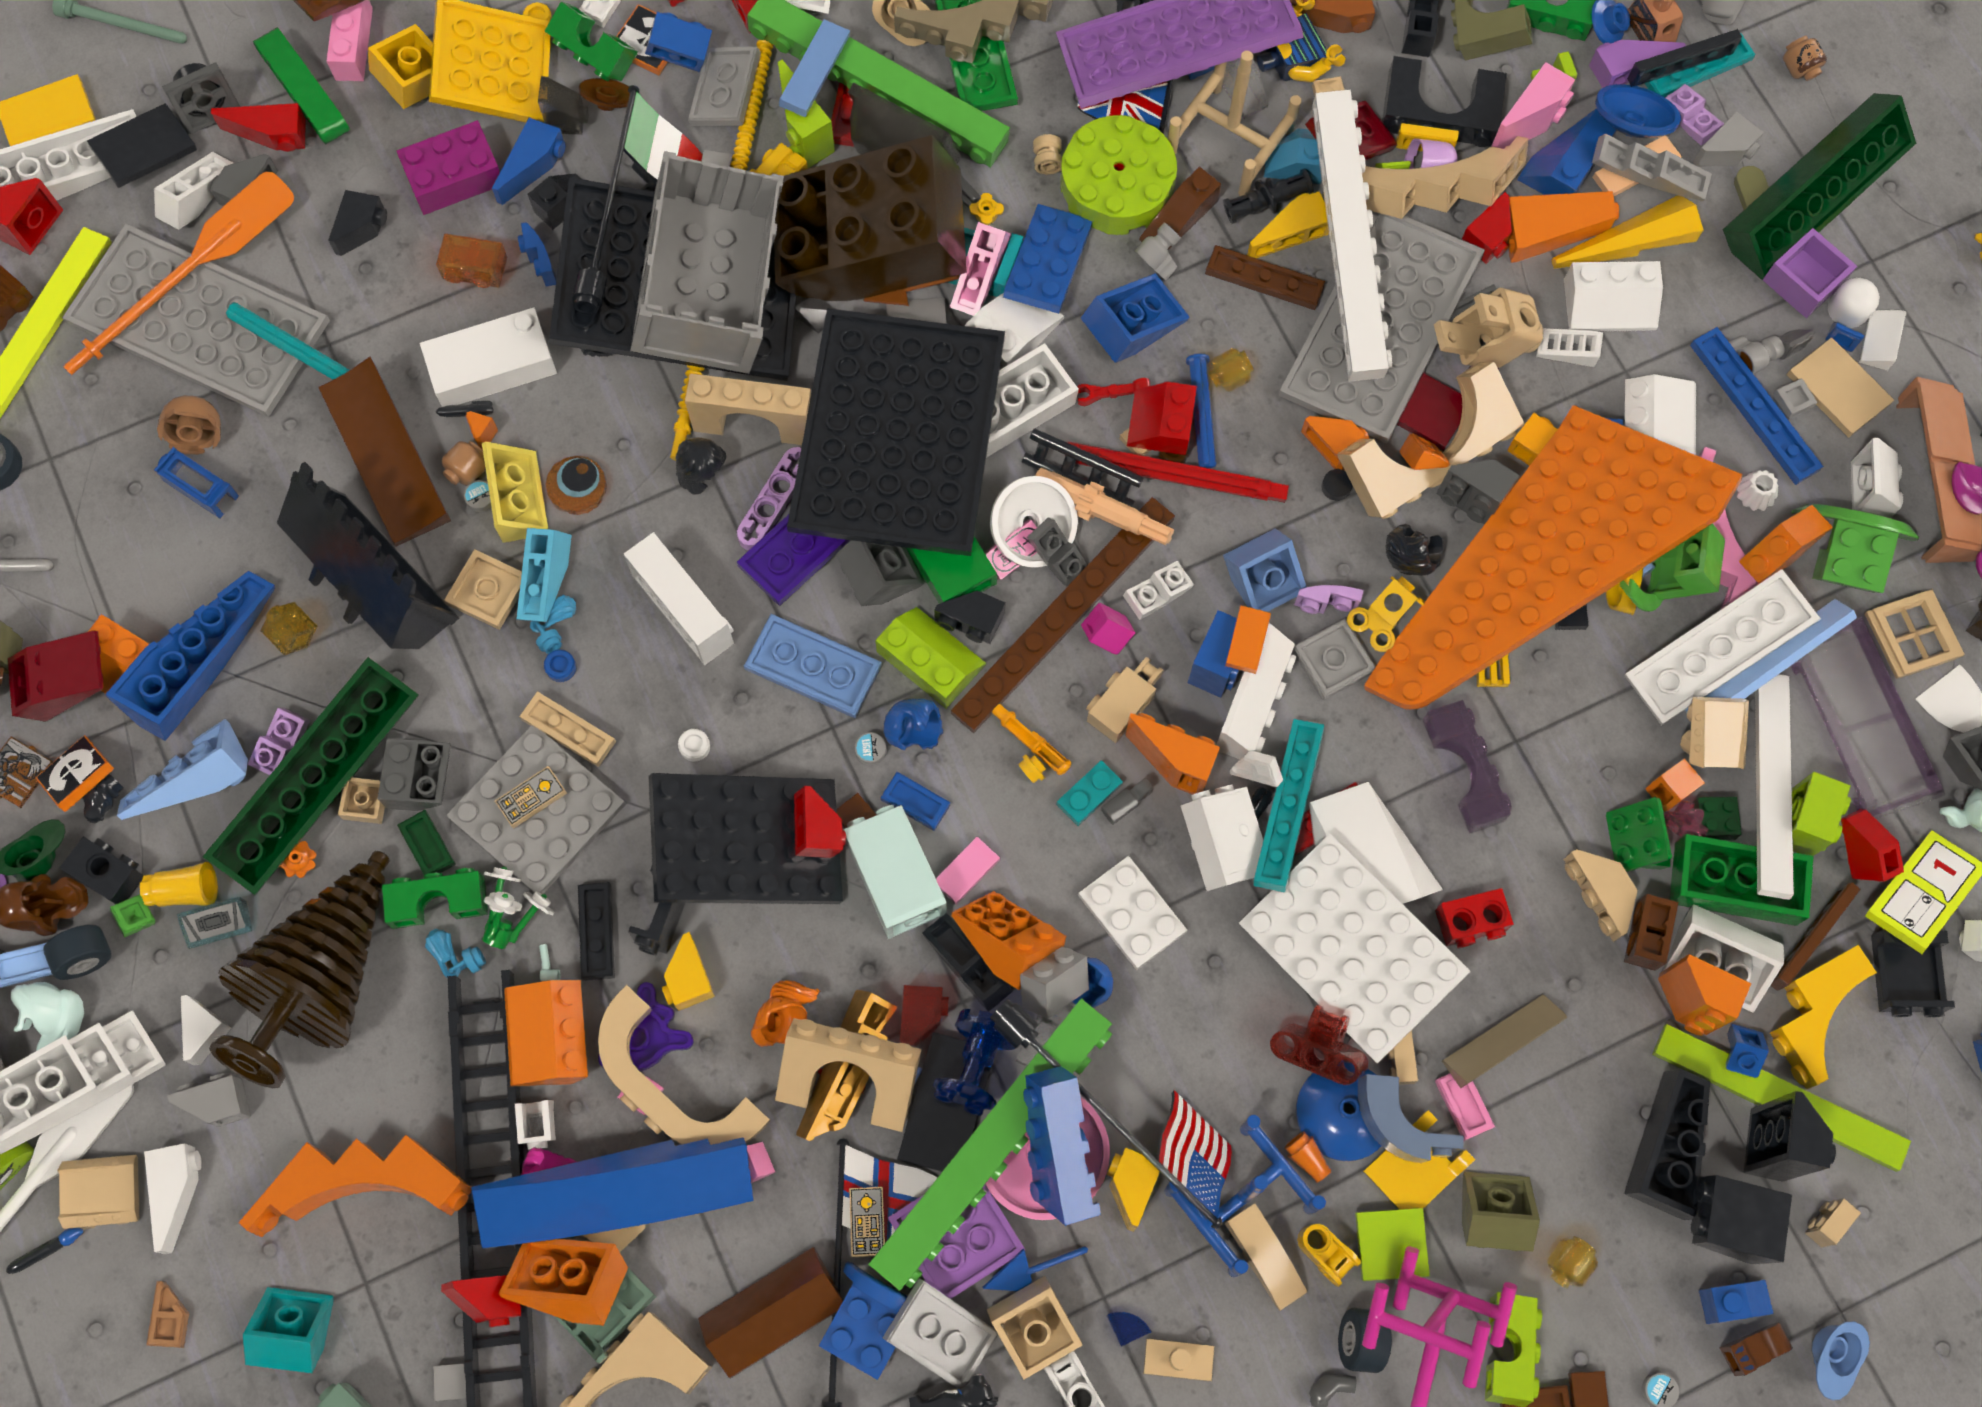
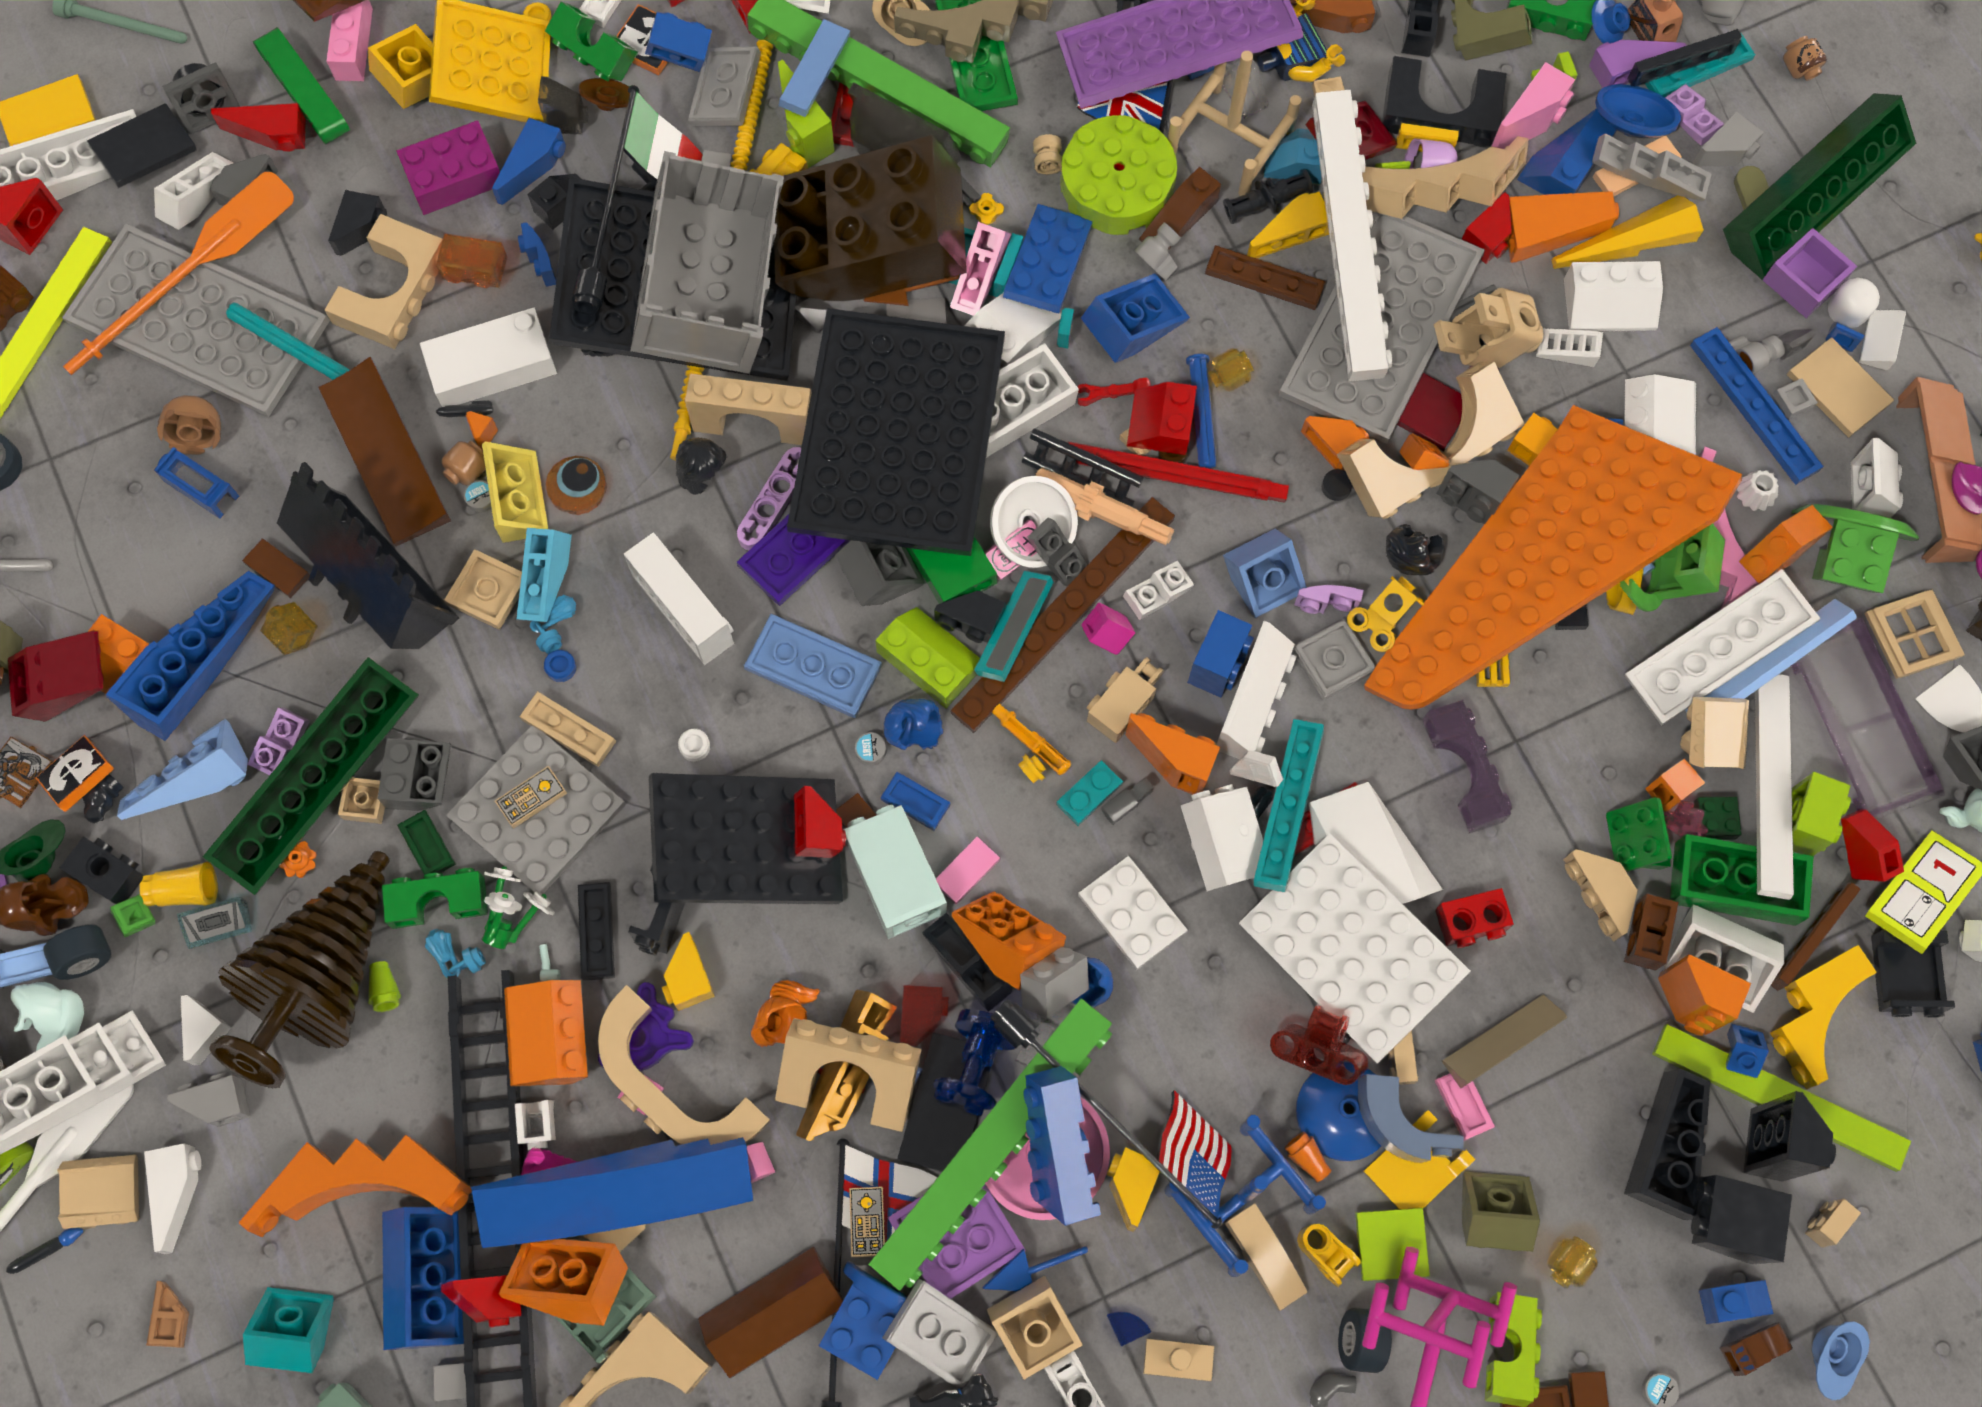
orange tile [1225,605,1271,674] -> none
none -> reddish brown tile [242,538,310,599]
none -> tan arch [325,214,449,349]
none -> lime cone [368,961,401,1012]
none -> blue slope [382,1207,464,1350]
none -> tile [974,571,1054,682]
none -> teal tile [1057,307,1074,349]

